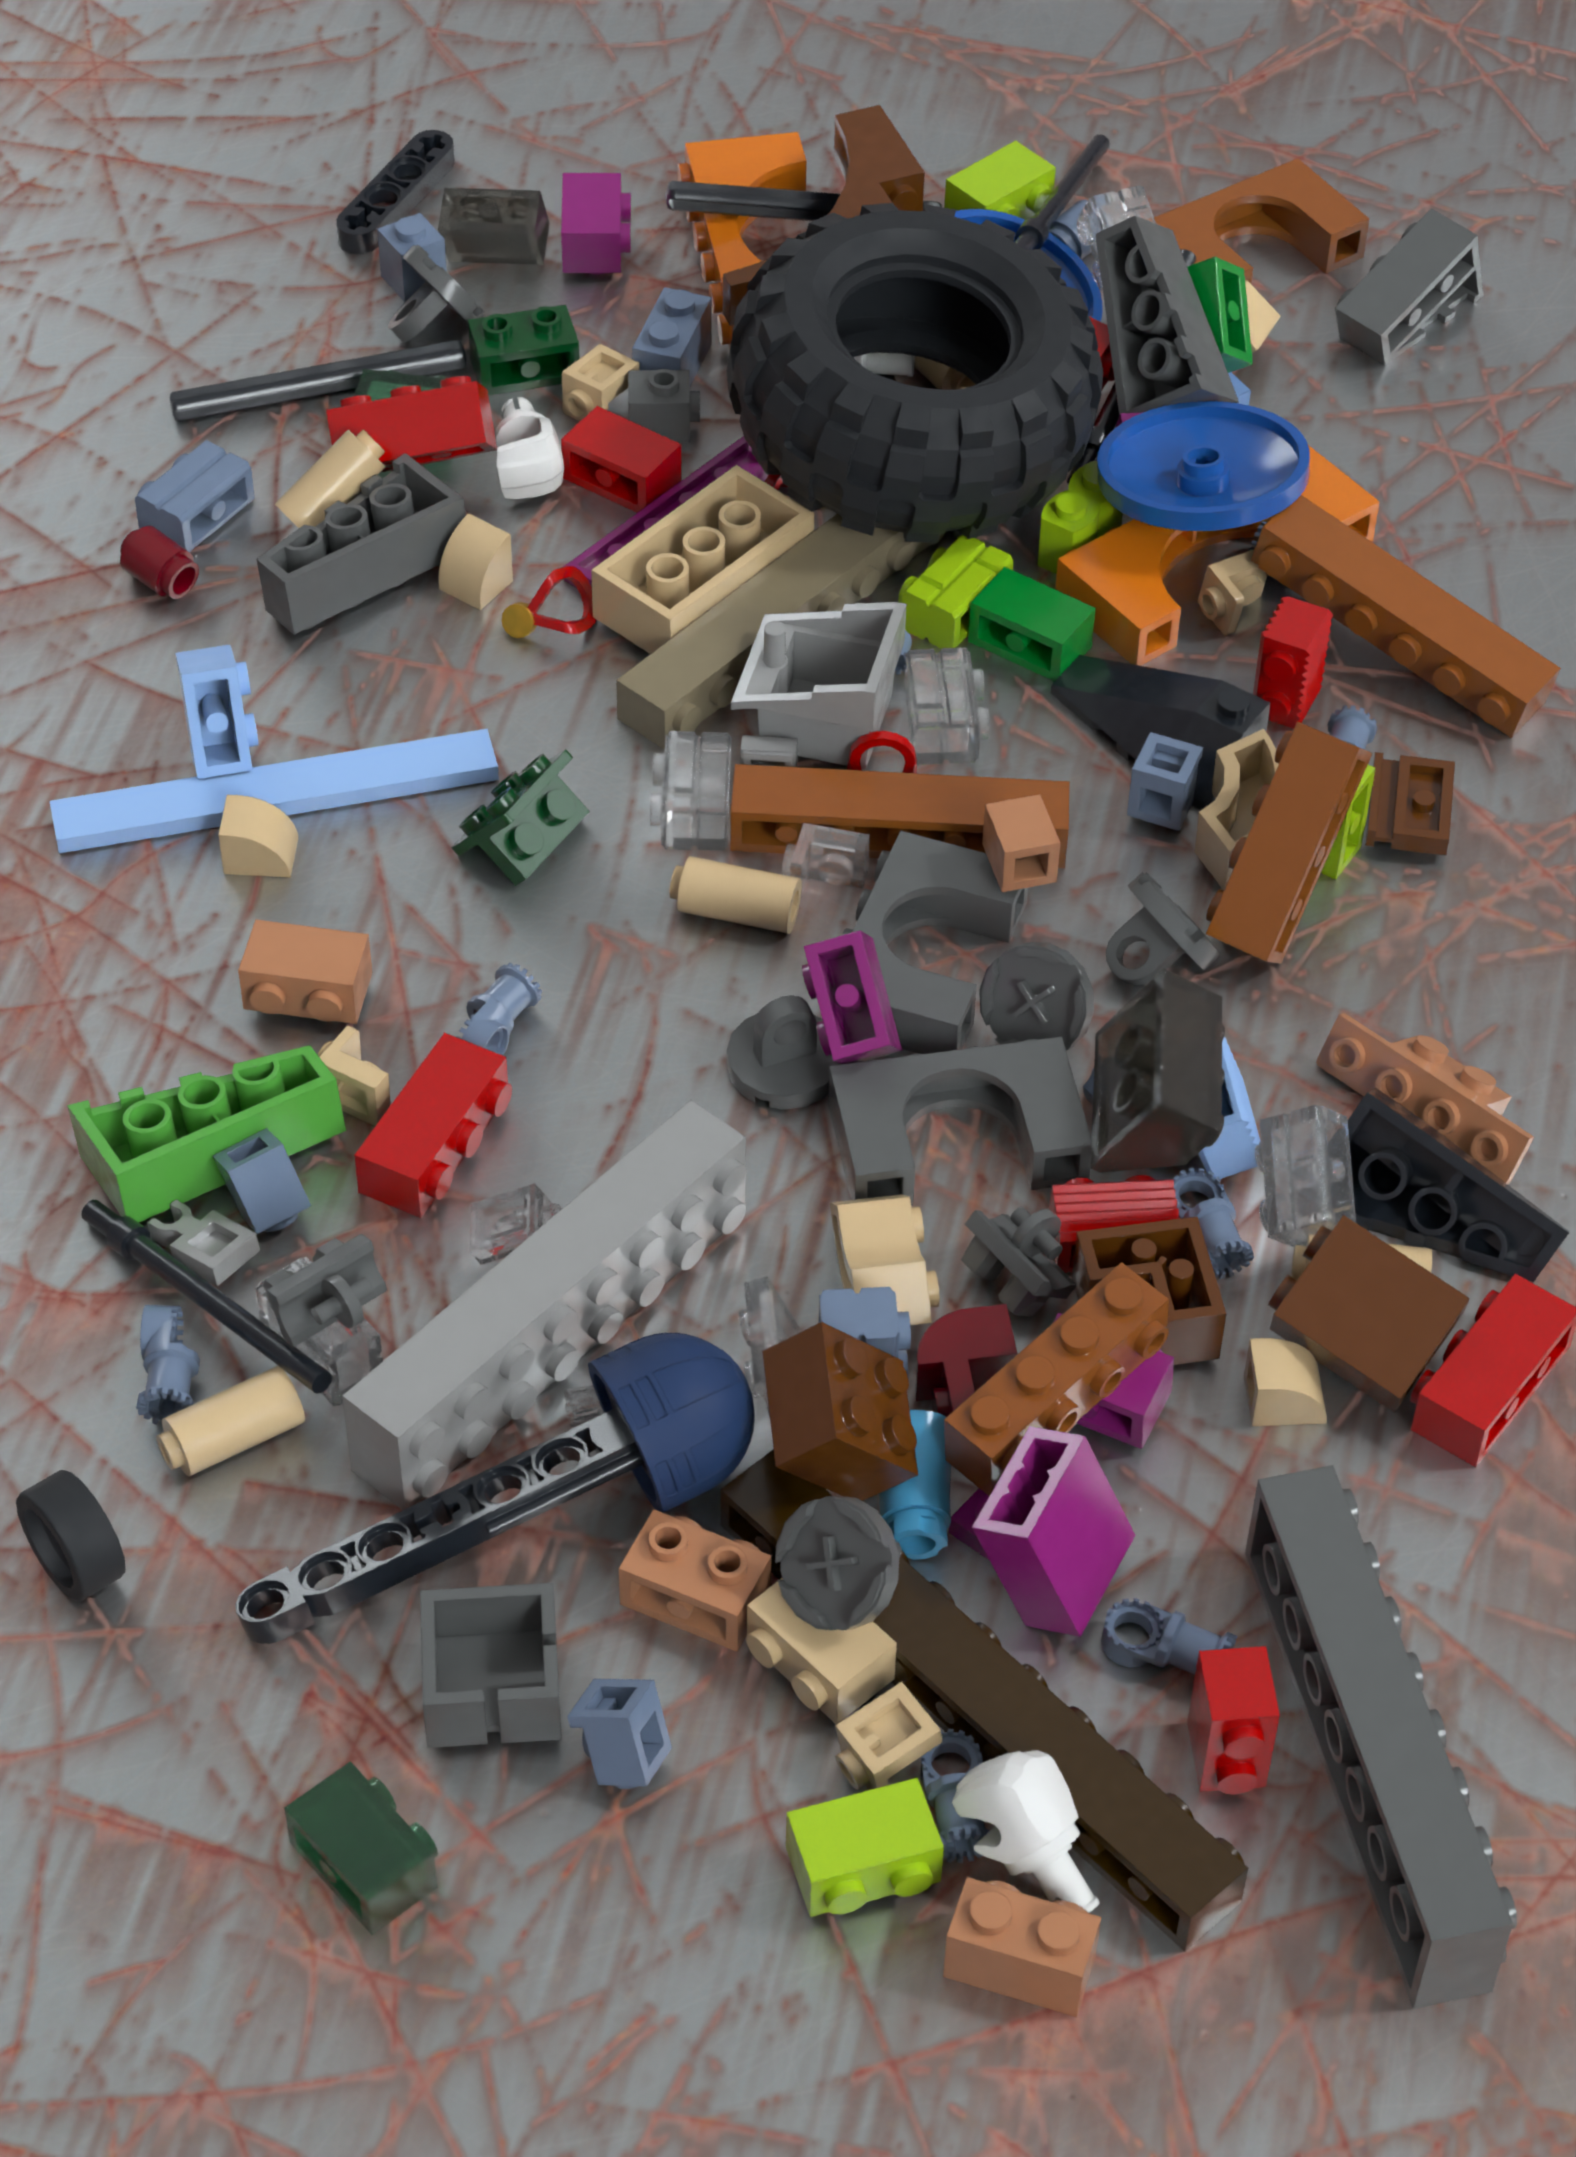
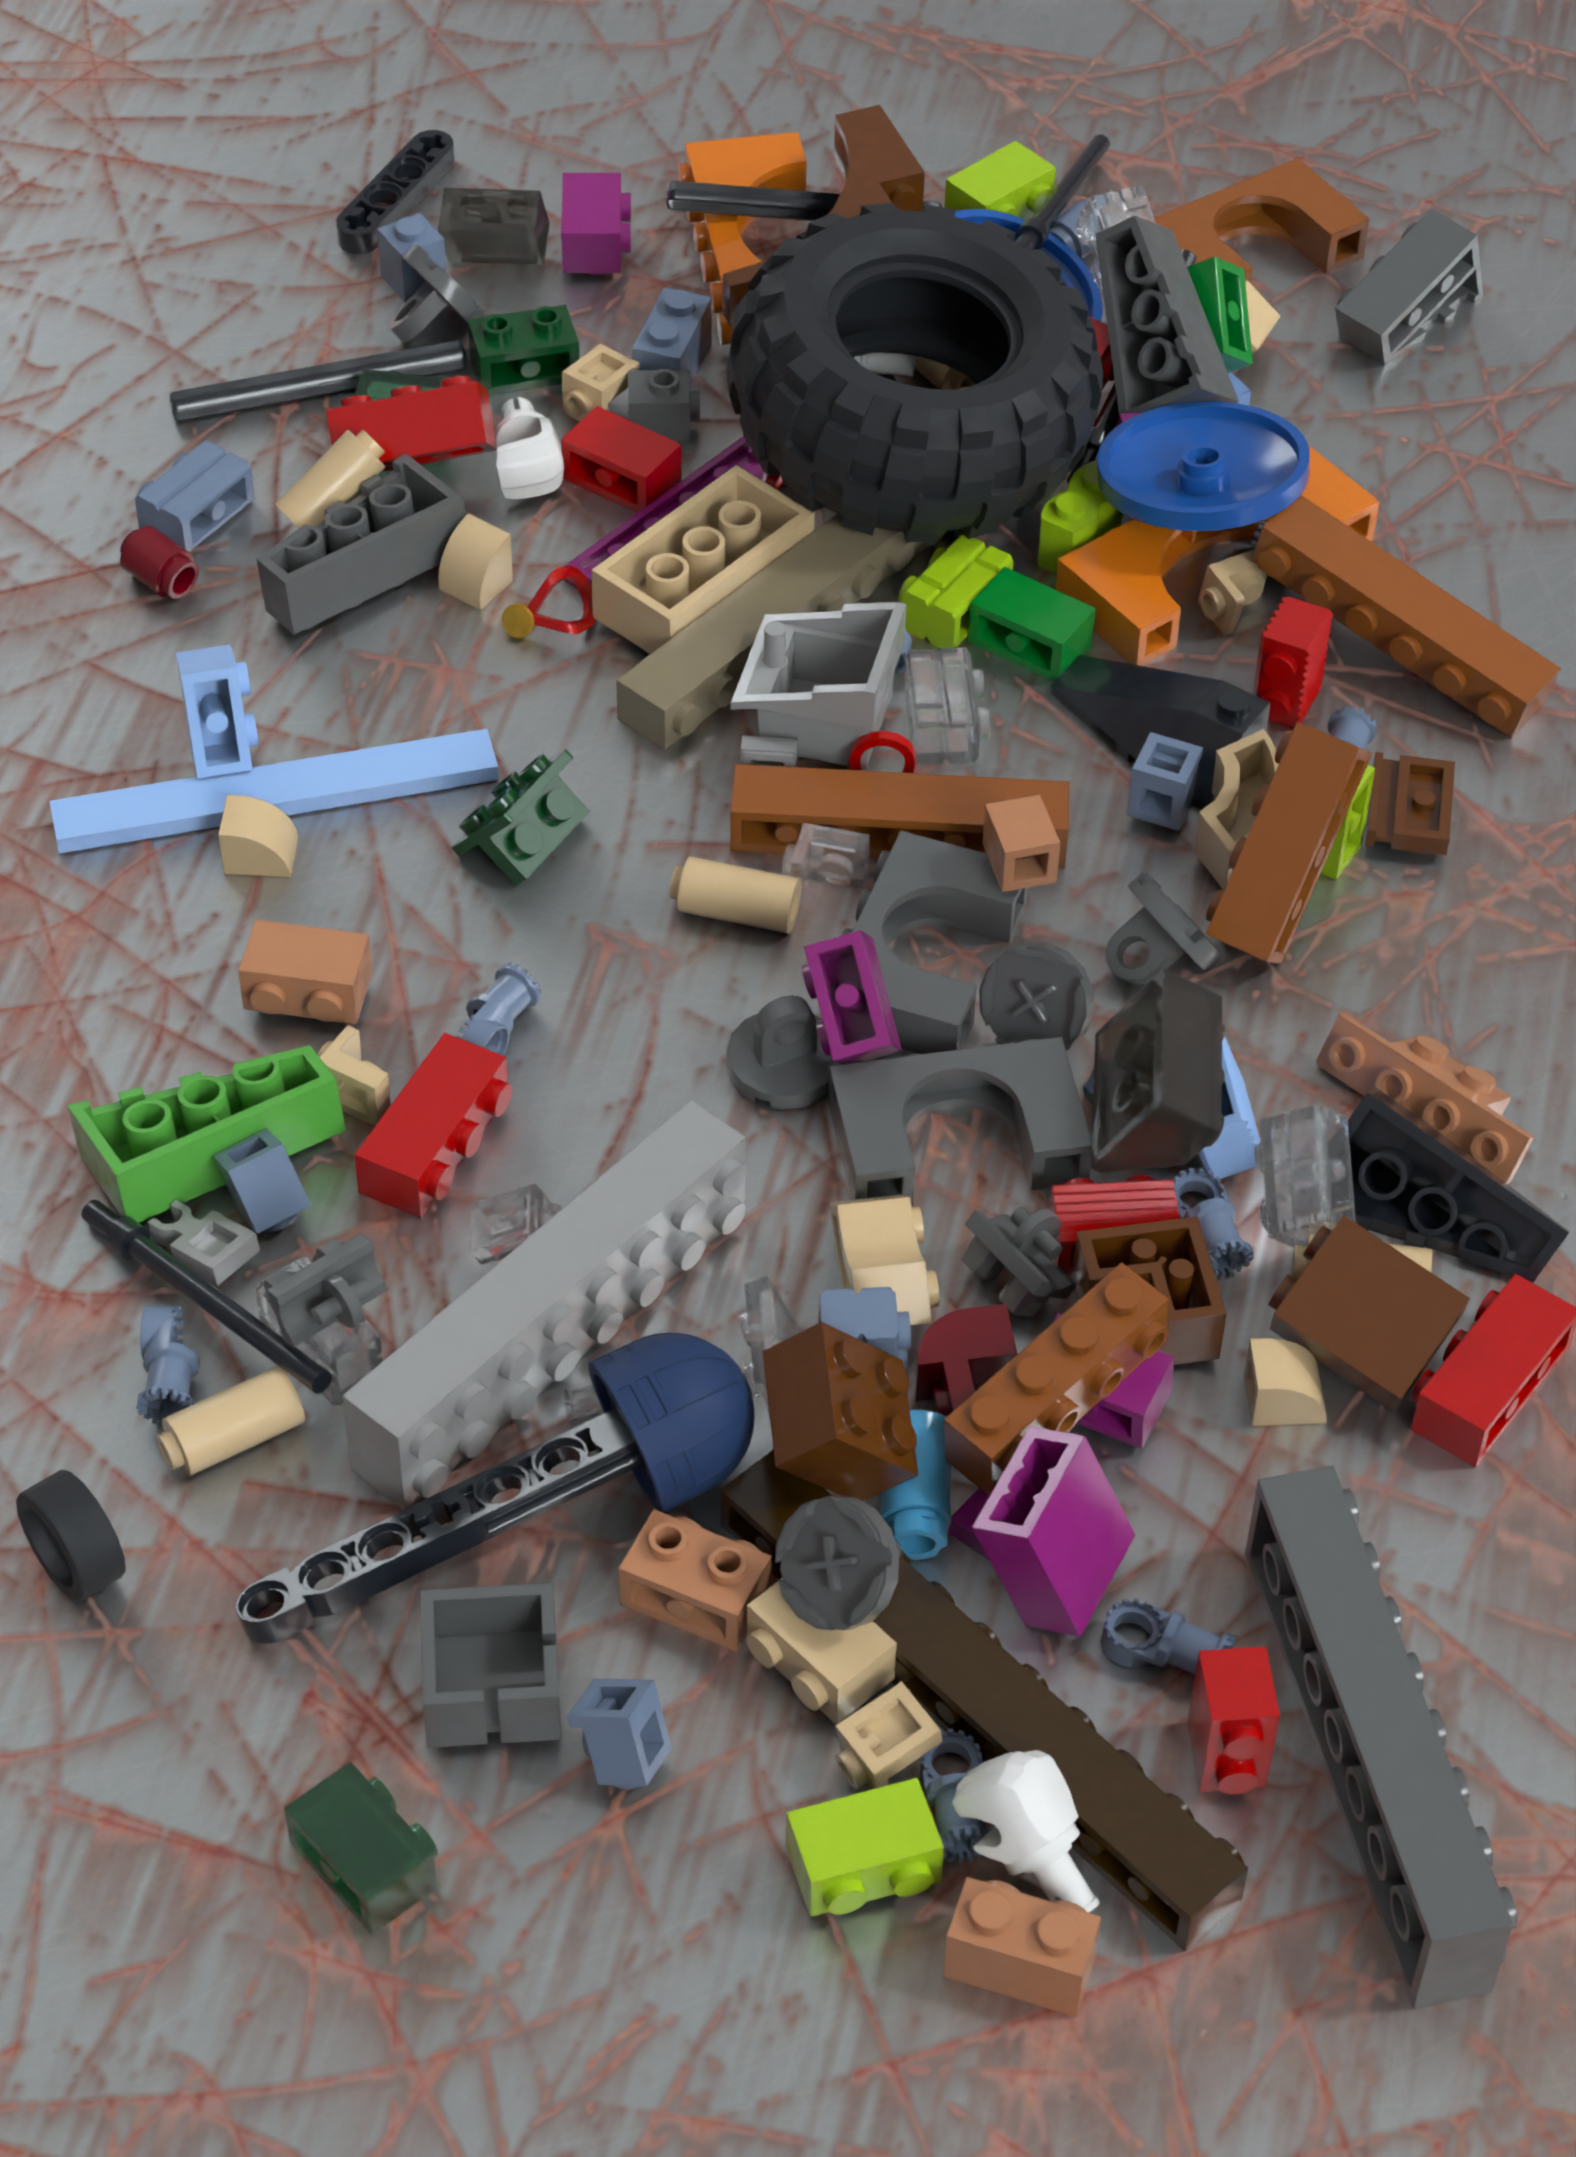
clear brick [650,731,732,851] -> none

